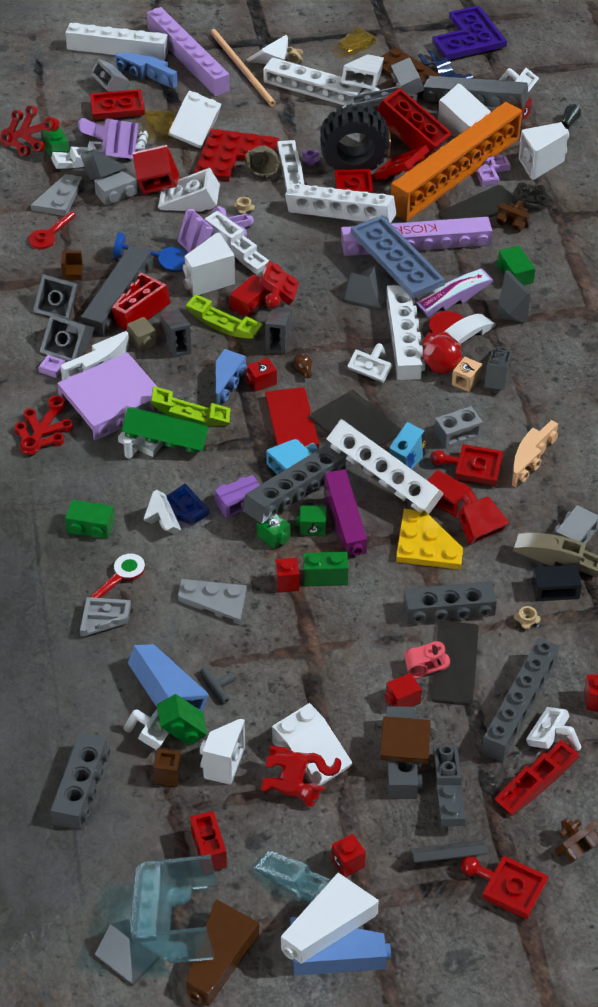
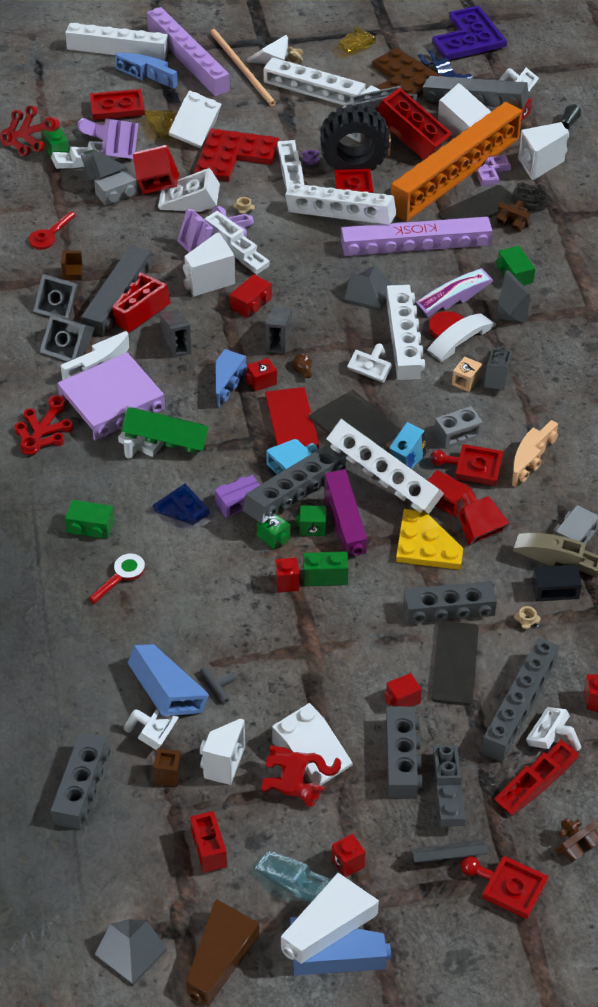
light grey wing [31,174,83,216] -> none
lavender tile [38,355,65,378] -> none
light grey wing [80,597,131,636] -> none
light grey brick [90,59,130,92] -> none
blue piece [113,232,188,272] -> none
dark tan brick [127,317,157,352] -> none
clear light blue windscreen [130,855,217,963] -> none
white piece [135,131,148,151] -> none
white slope [144,490,181,534] -> none
lime slope [151,386,231,426] -> none
green brick [157,694,207,746] -> none
light grey wing [178,579,247,625] -> none
lime slope [185,294,263,339] -> none
dark tan hair [245,145,281,178] -> none
red plate [259,260,299,308] -> none
white slope [341,54,384,90] -> none
sand blue plate [351,215,445,299] -> none
red plate [371,145,429,181] -> none
reddish brown tile [380,716,431,764] -> none
light grey brick [391,57,424,94] -> none
coral piece [404,641,450,678] -> none
red helmet [422,331,462,374] -> none

